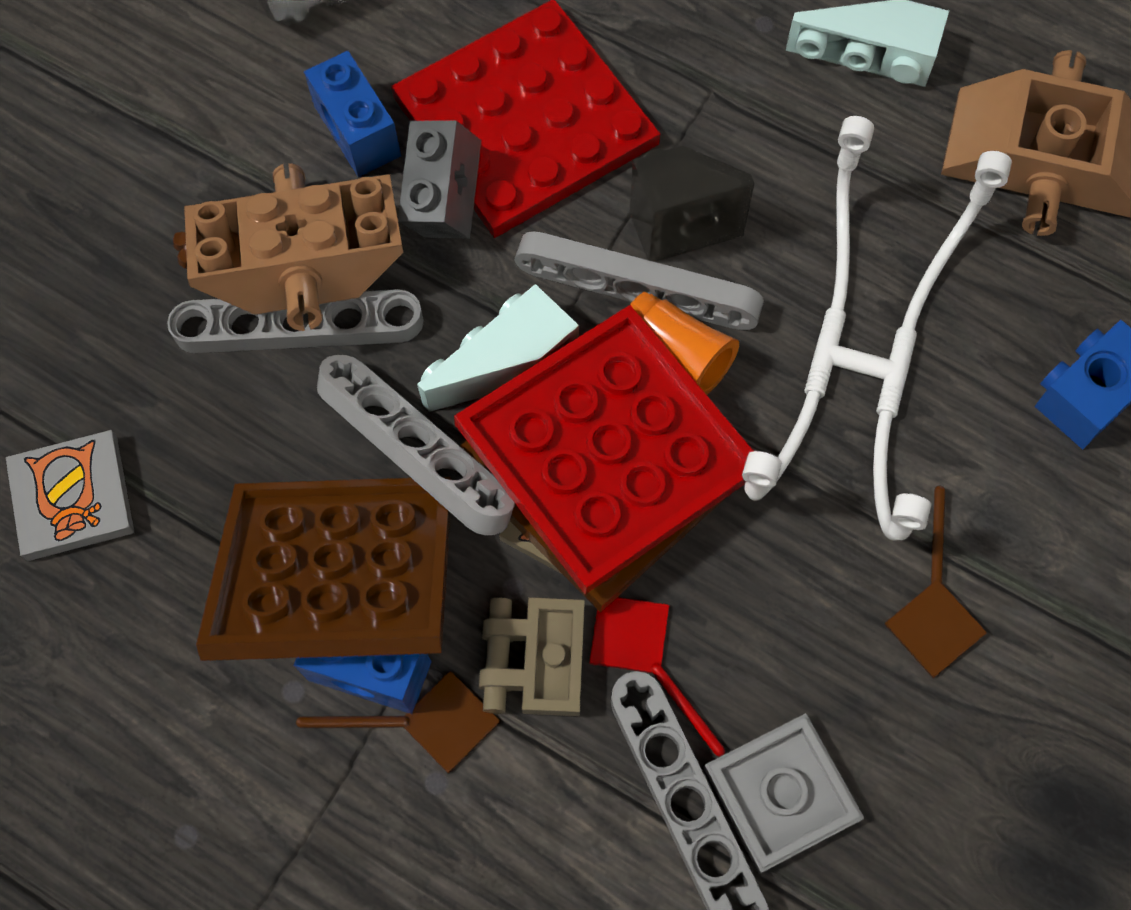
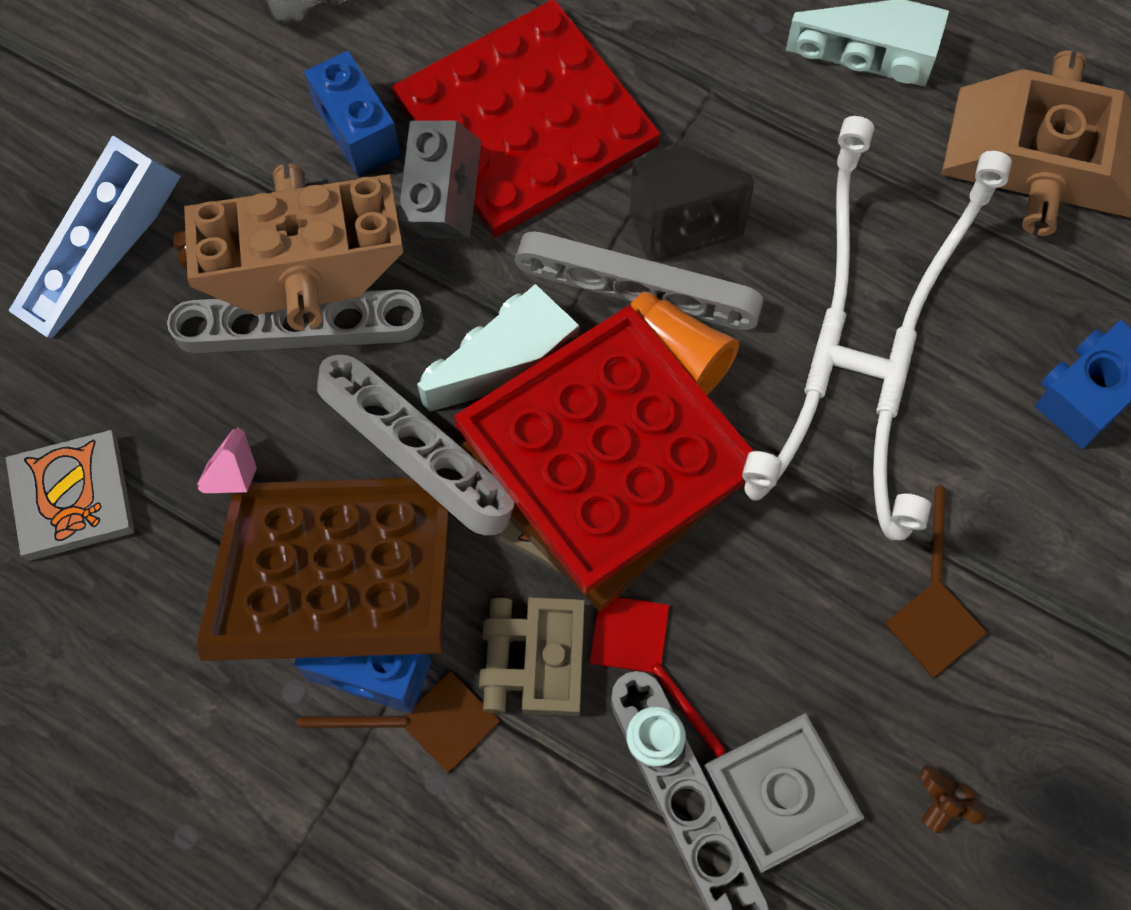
none -> light blue slope [9,136,181,338]
none -> bright pink slope [197,427,257,494]
none -> light aqua plate [627,707,686,767]
none -> reddish brown plant [919,765,989,834]

